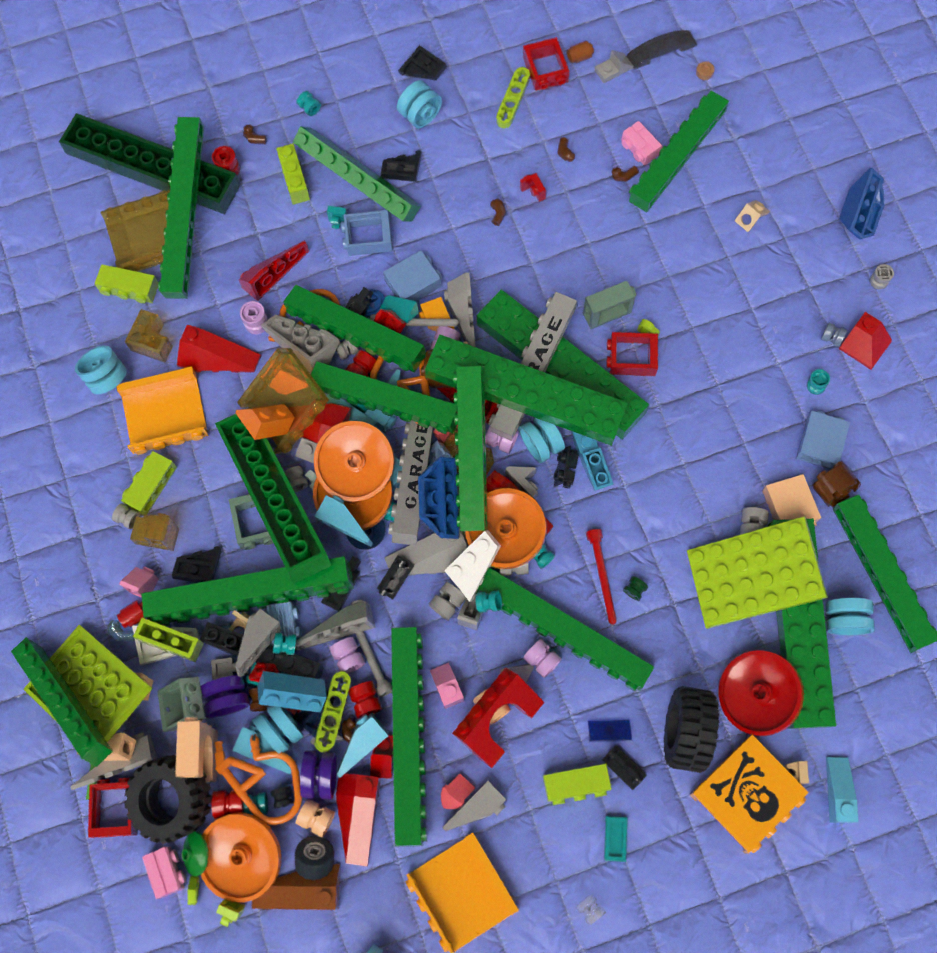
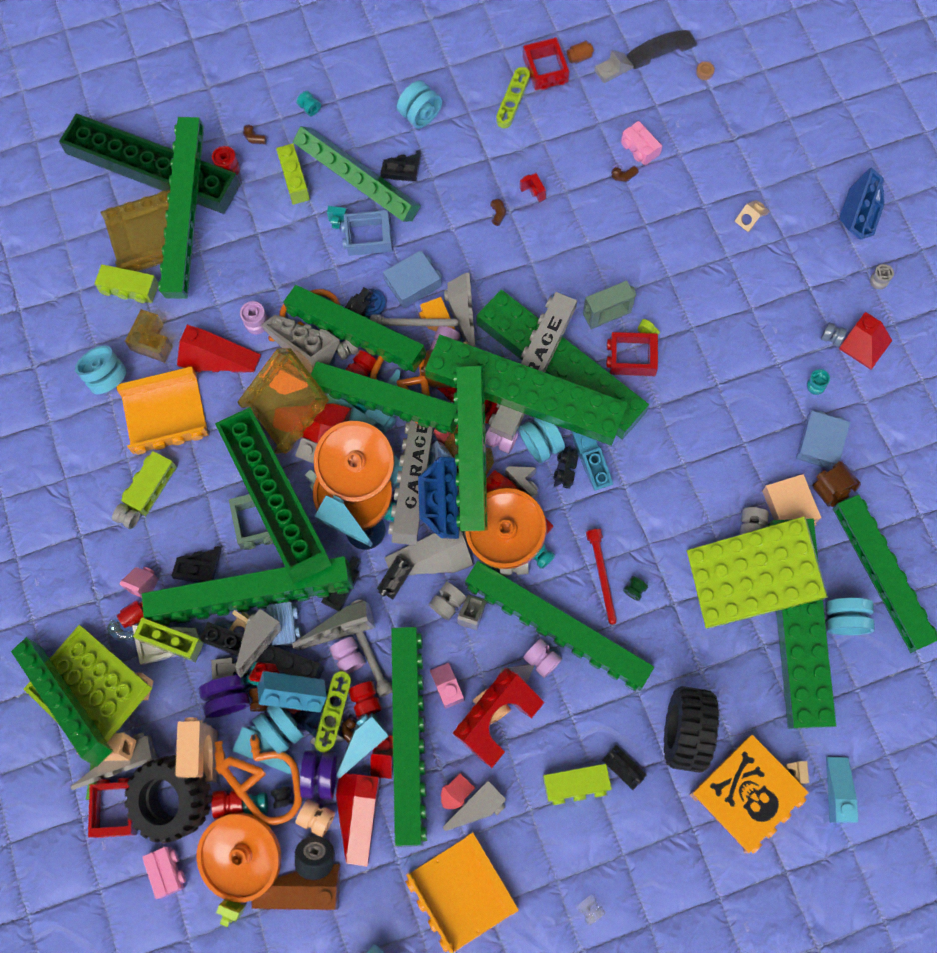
clear yellow brick [130,513,179,551] -> none
sand green window [157,677,205,732] -> none
green dish [182,831,208,876] -> none
lime tile [187,875,200,905] -> none
orange slope [235,404,295,440] -> none
red wedge [239,241,309,301] -> none
teal wheel [273,632,296,655] -> none
light grey wheel [285,466,308,492] -> none
red bracket [374,309,407,334] -> none
teal slope [380,295,419,323] -> none
black wing [398,45,447,80] -> none
white wing [444,530,501,602] -> none
teal wheel [476,591,502,613] -> none
reddish brown arm [557,137,575,162] -> none
clear blue slope [588,720,632,743] -> none
teal tile [604,816,628,862] -> none
green brick [629,90,729,213] -> none
red dish [718,650,804,736] -> none

